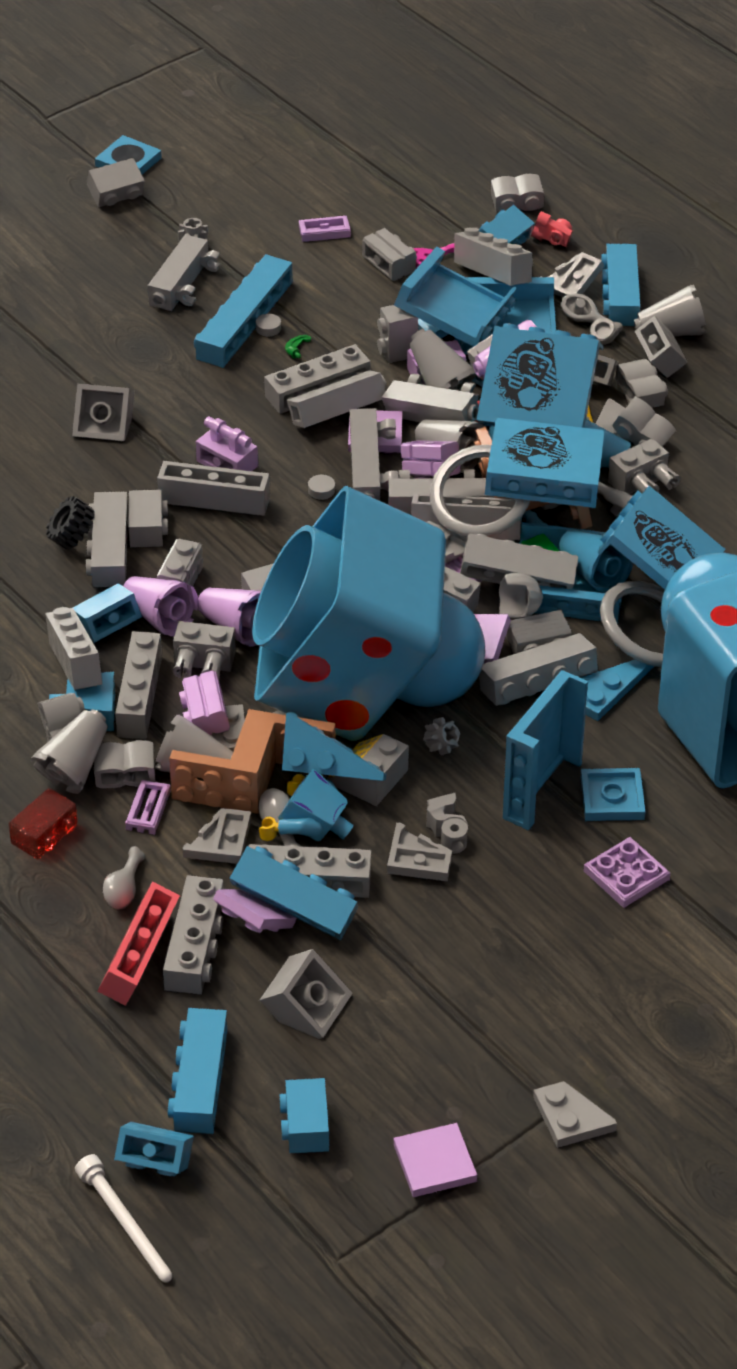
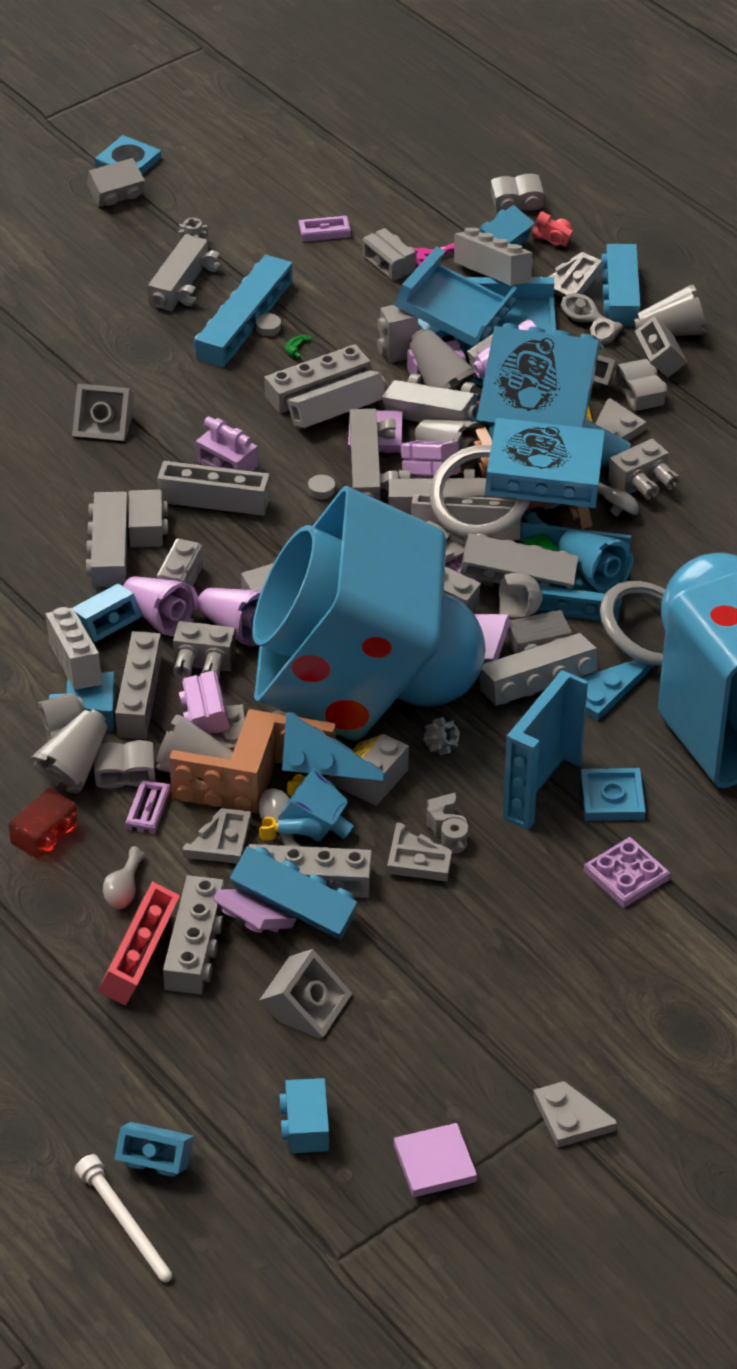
black tyre [46,496,95,550] -> none
dark azure brick [168,1008,228,1134] -> none
dark azure panel [597,486,725,589] -> none
light grey brick [612,397,676,447] -> none

